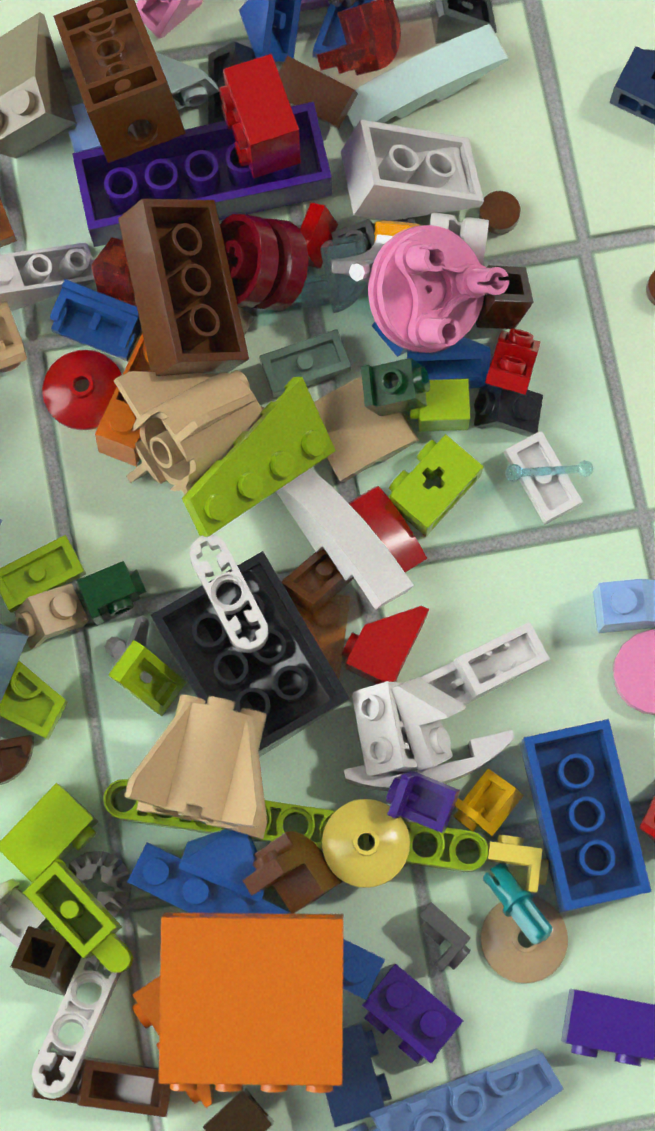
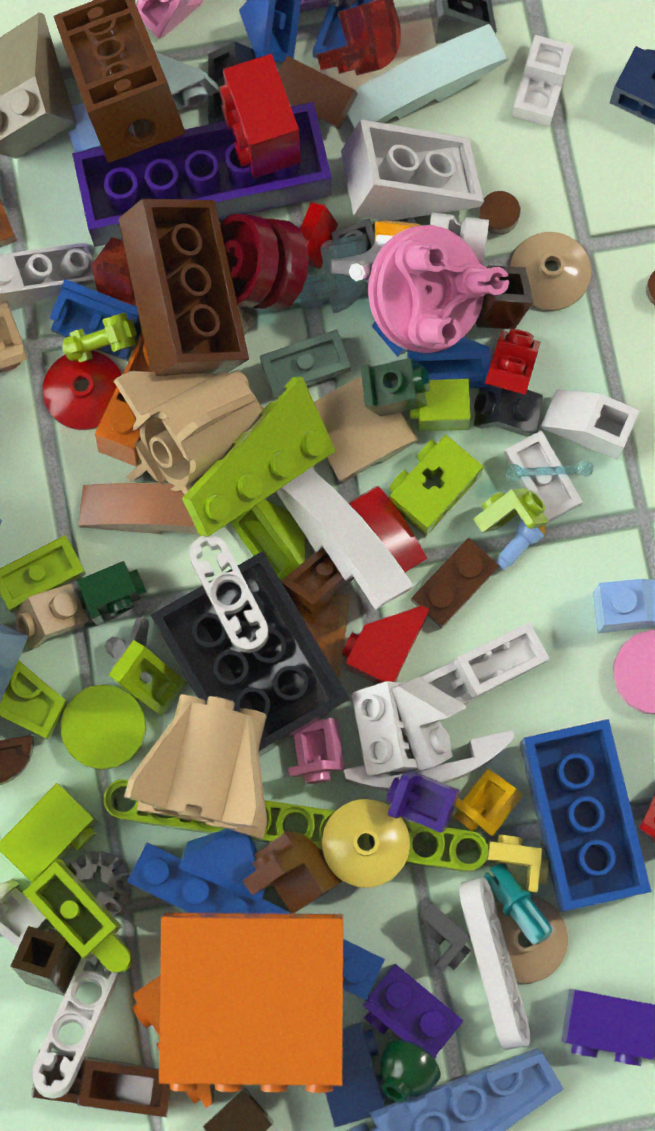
none -> lime tile [60,684,147,771]
none -> lime bar [63,312,137,363]
none -> nougat slope [78,483,199,534]
none -> lime slope [230,499,305,581]
none -> bright pink bracket [288,718,345,784]
none -> dark green brick [381,1040,441,1103]
none -> reddish brown plate [411,537,499,629]
none -> white beam [459,877,530,1050]
none -> lime bracket [473,488,549,533]
none -> light blue piece [496,519,546,571]
none -> tan dish [510,232,591,311]
none -> white slope [511,35,574,127]
none -> white slope [540,389,640,460]

